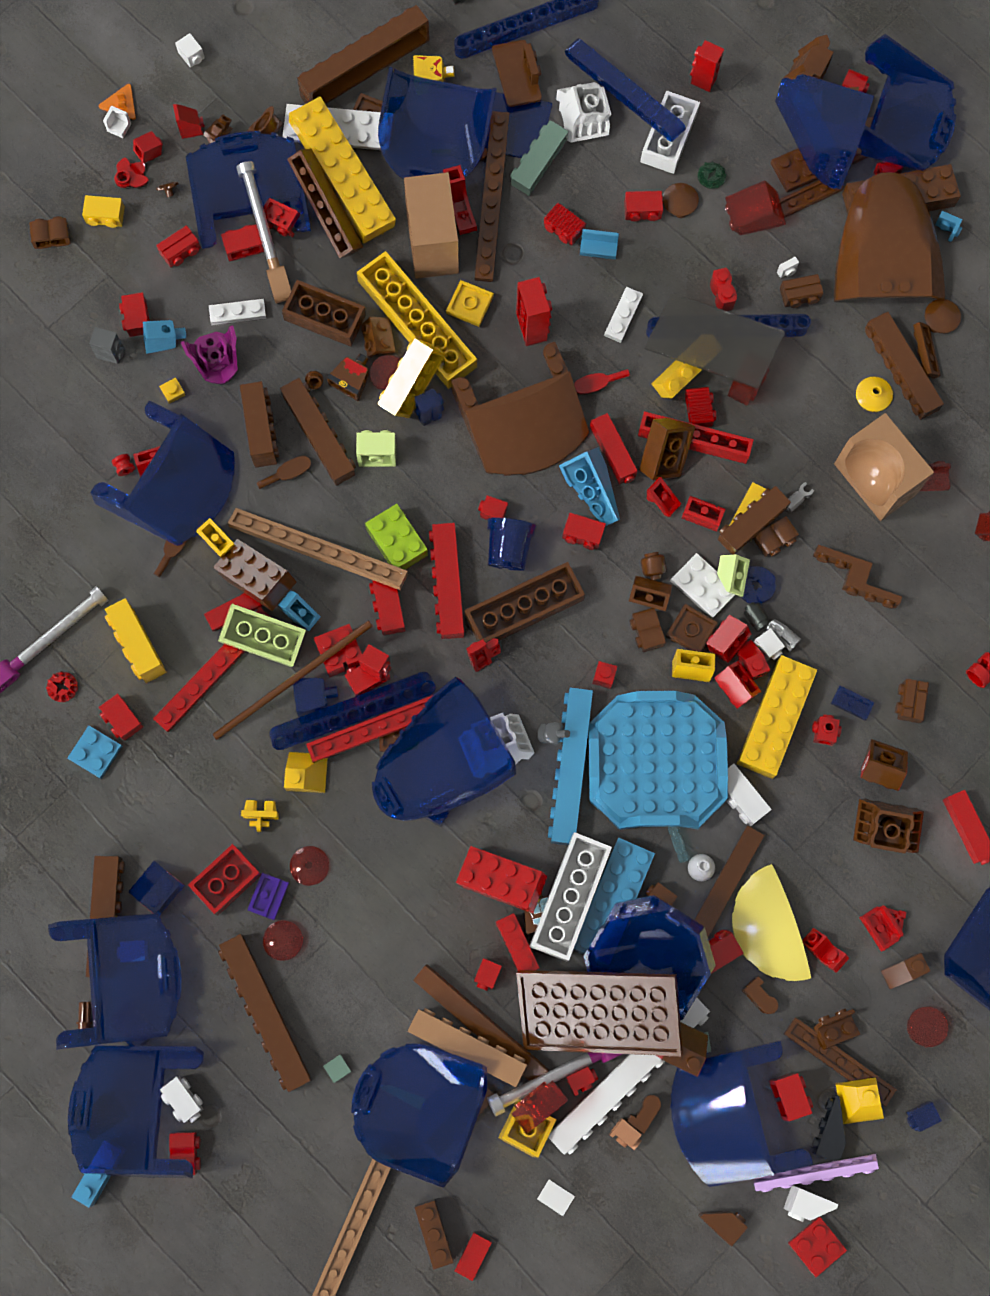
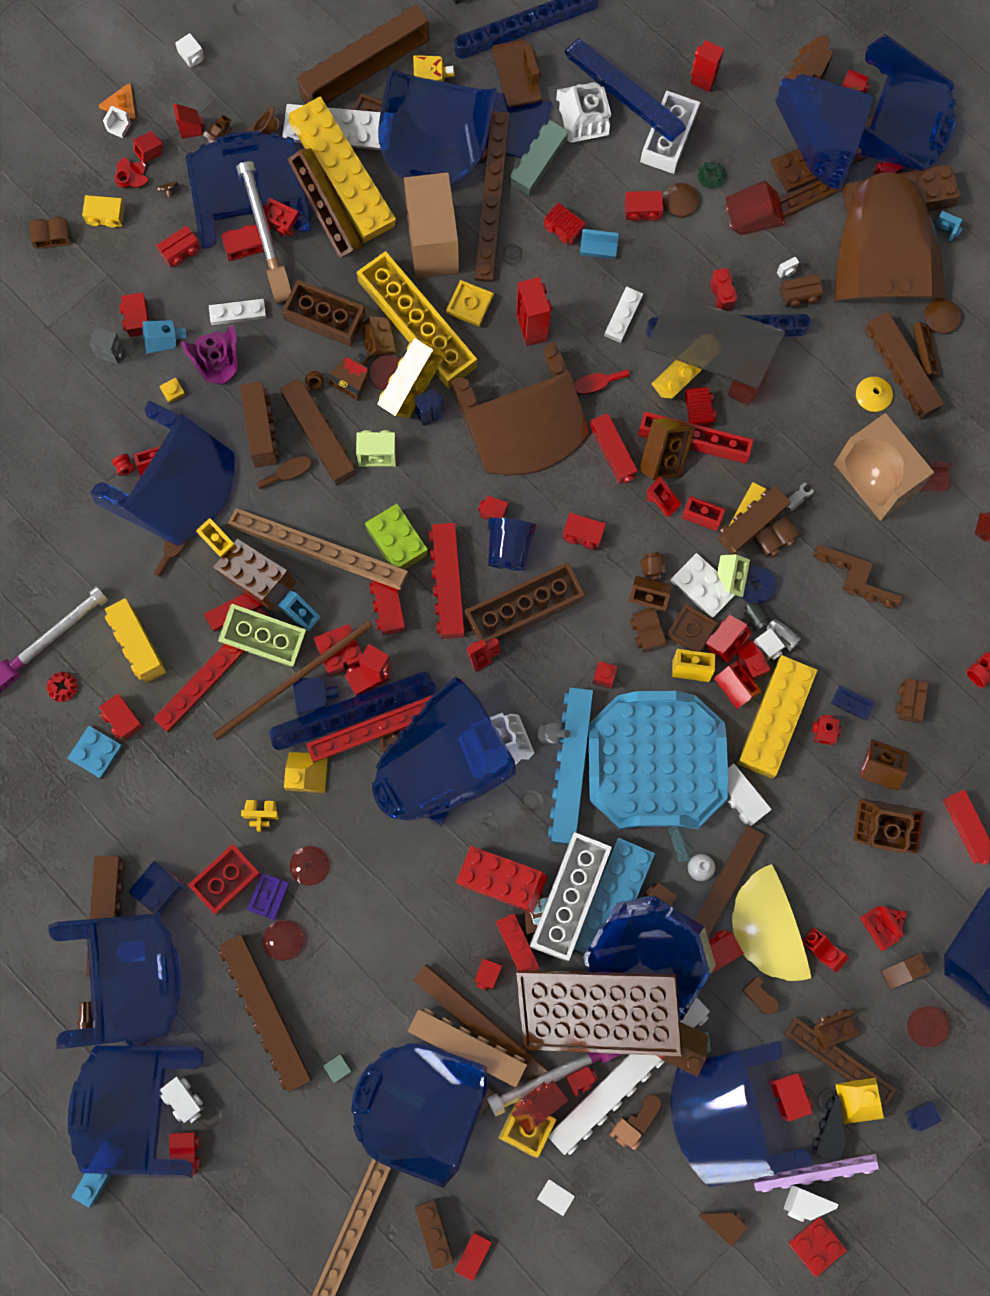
red arch [443,165,477,235] -> none
dark azure wedge [559,447,620,526] -> none

